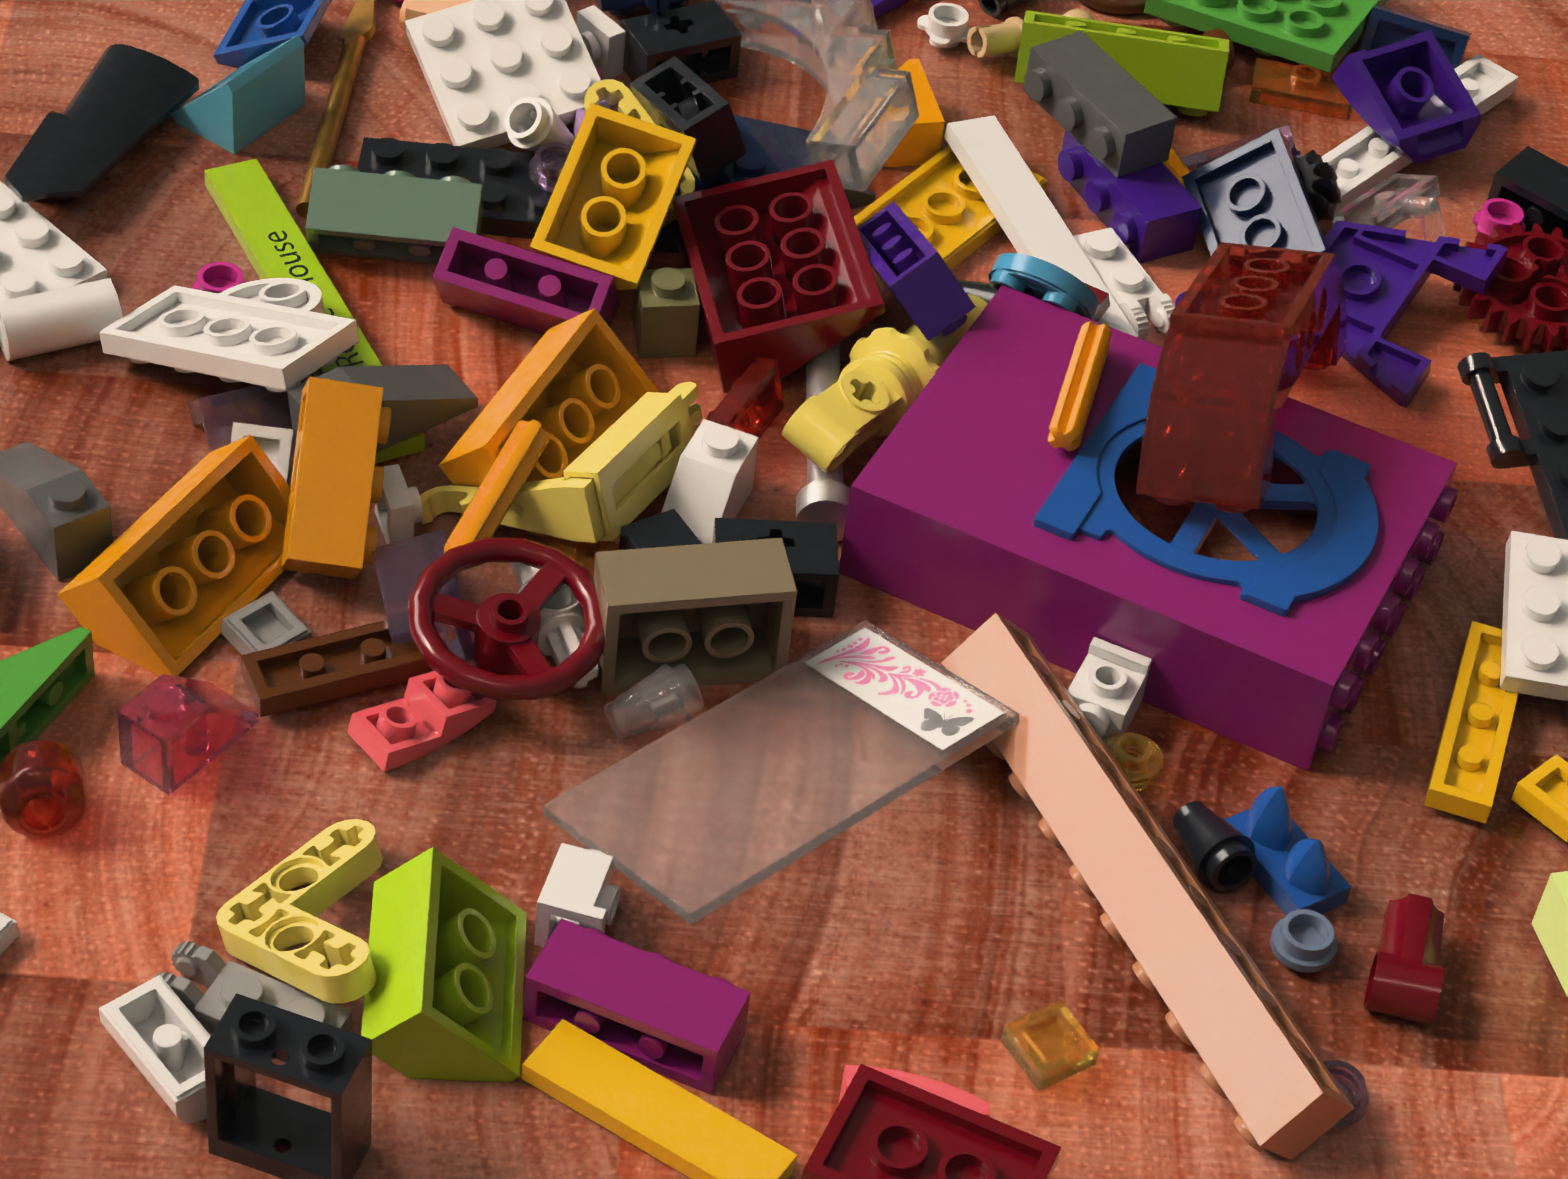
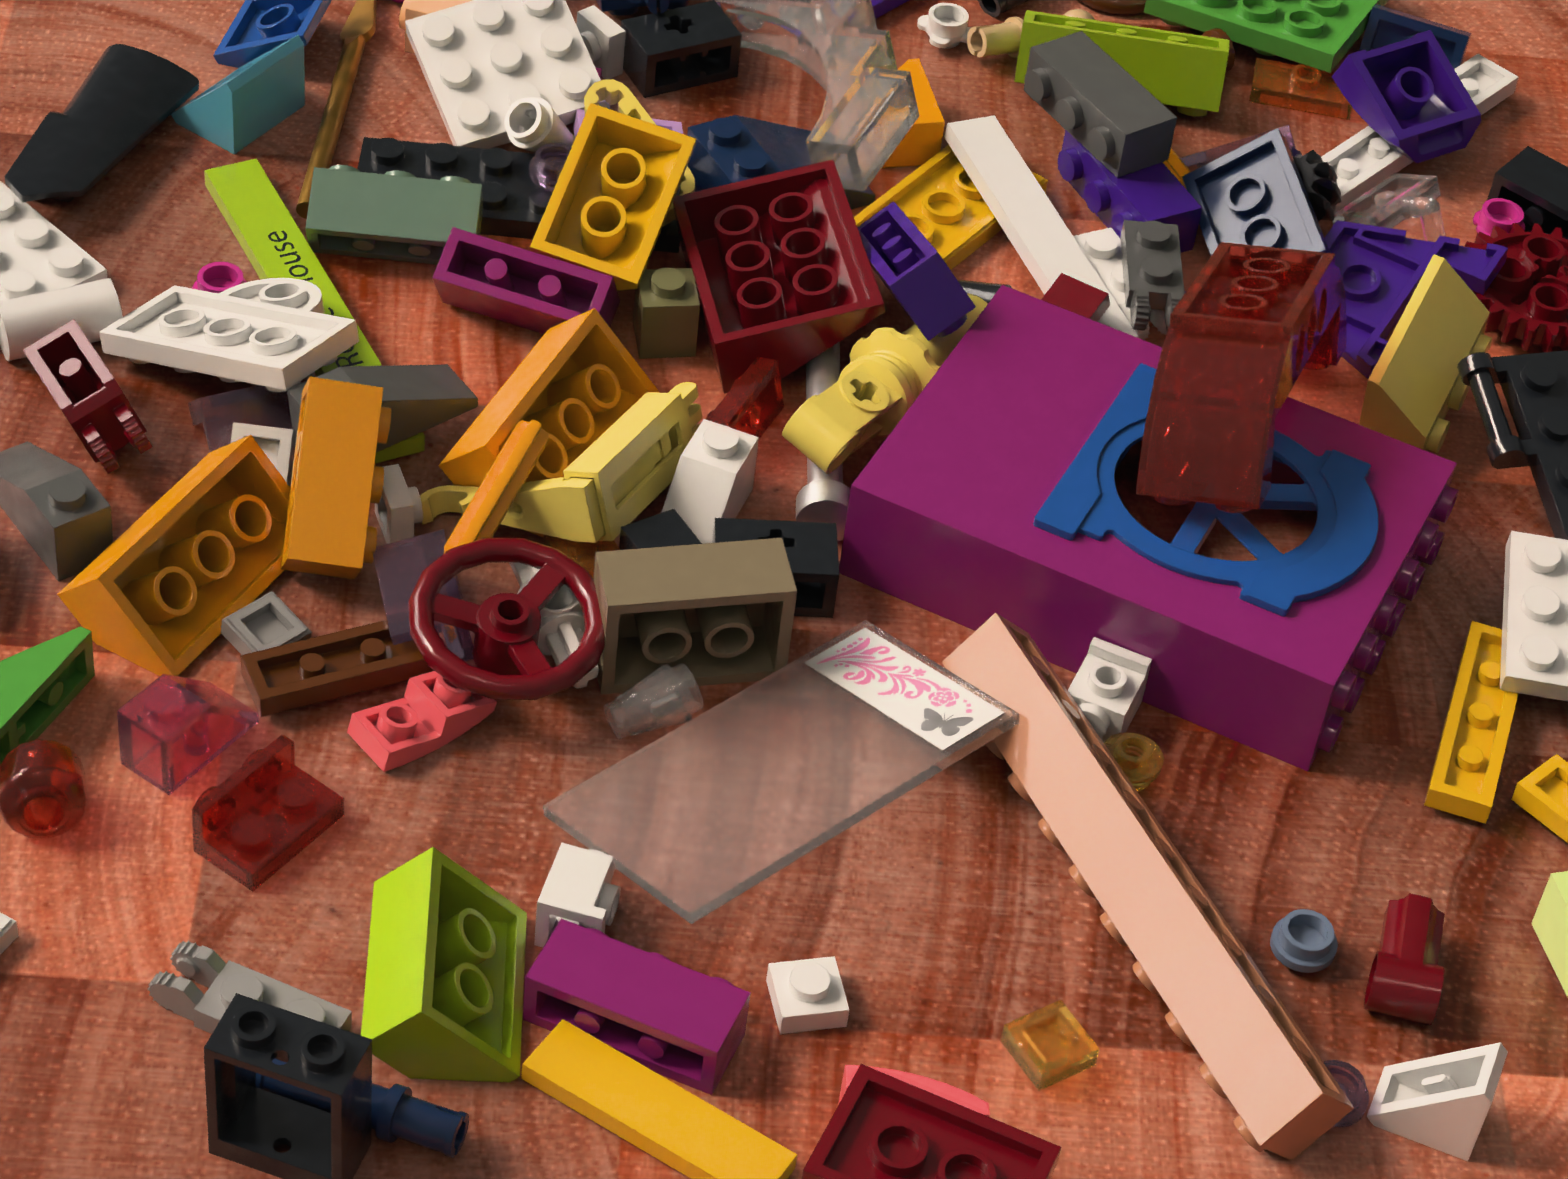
white brick [99,975,210,1123] -> none
light yellow beam [216,819,383,1004] -> none
black brick [629,56,747,182] -> none
dark azure tile [988,253,1100,320] -> none
light orange axle [1047,321,1112,452] -> none
black cone [1173,801,1258,892] -> none
blue tile [1224,786,1352,915] -> none
none -> dark red hinge [23,319,152,474]
none -> clear red bracket [192,735,344,892]
none -> dark blue pin [256,1059,469,1158]
none -> white plate [766,956,849,1034]
none -> dark grey hinge [1120,220,1185,334]
none -> light yellow slope [1359,254,1492,453]
none -> white slope [1367,1042,1508,1161]

